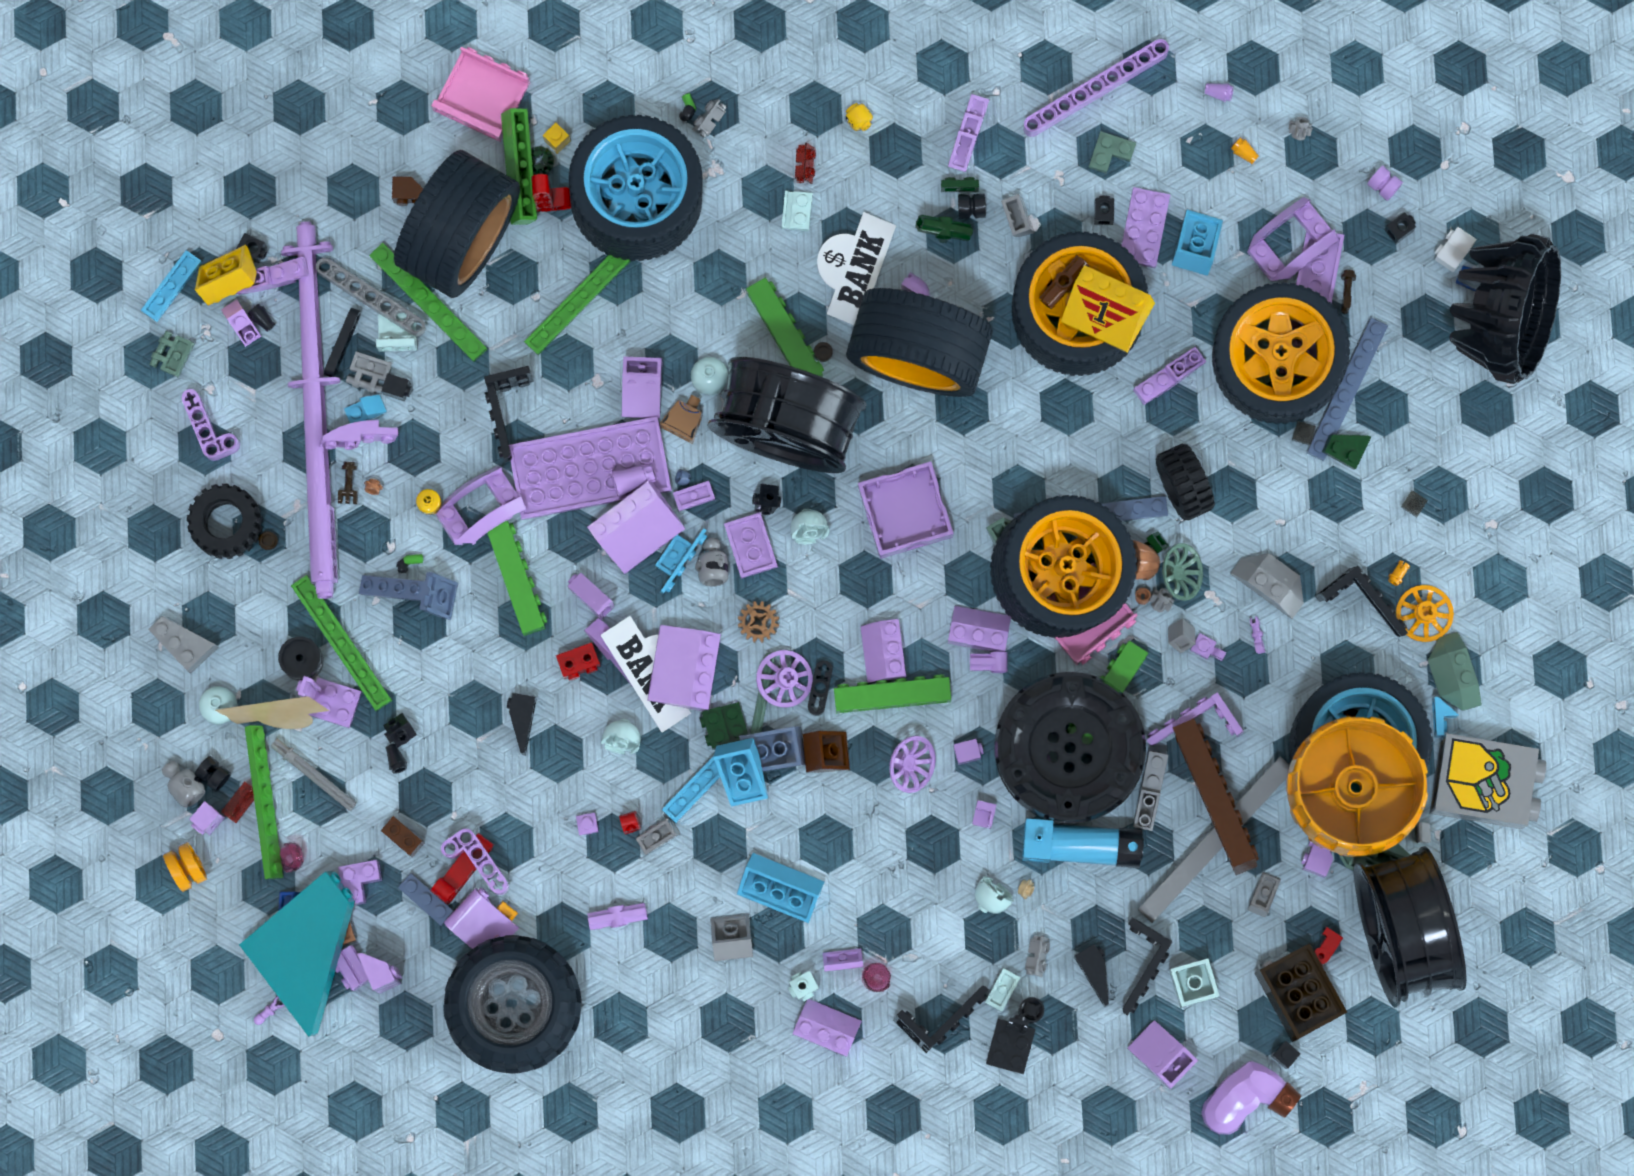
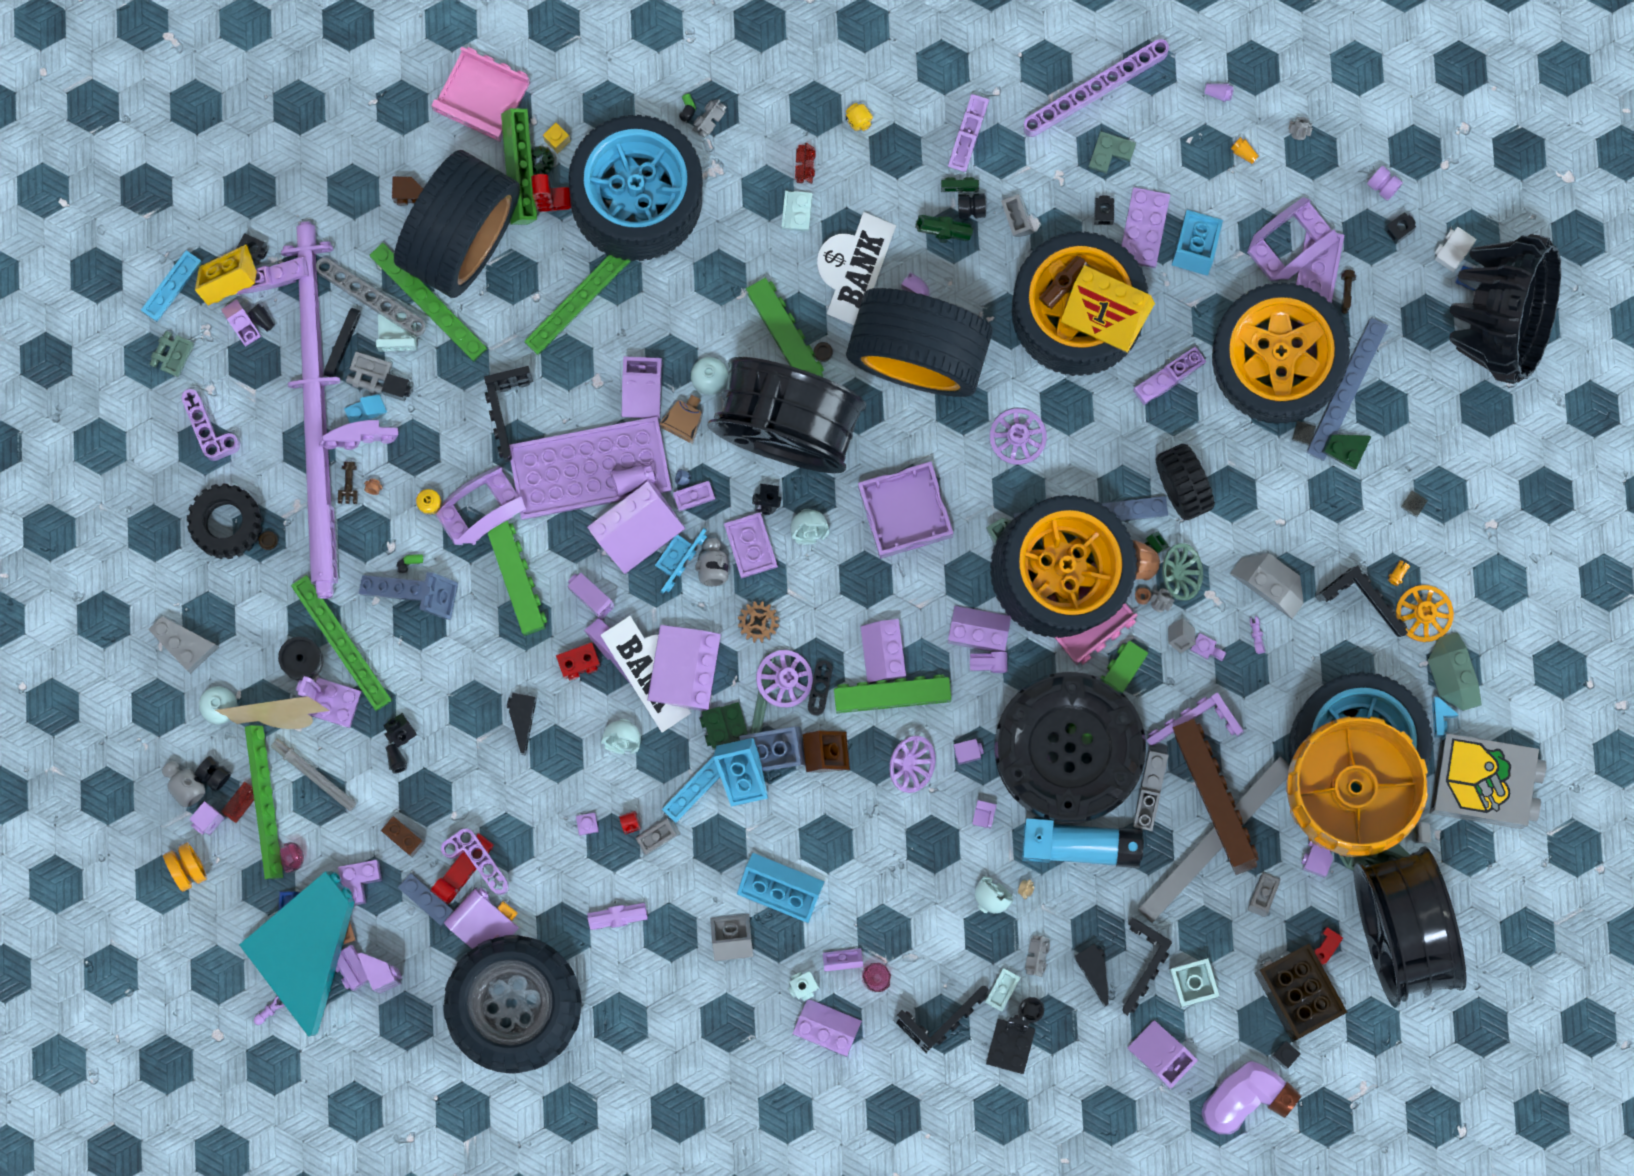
none -> lavender wheel [990,408,1047,465]

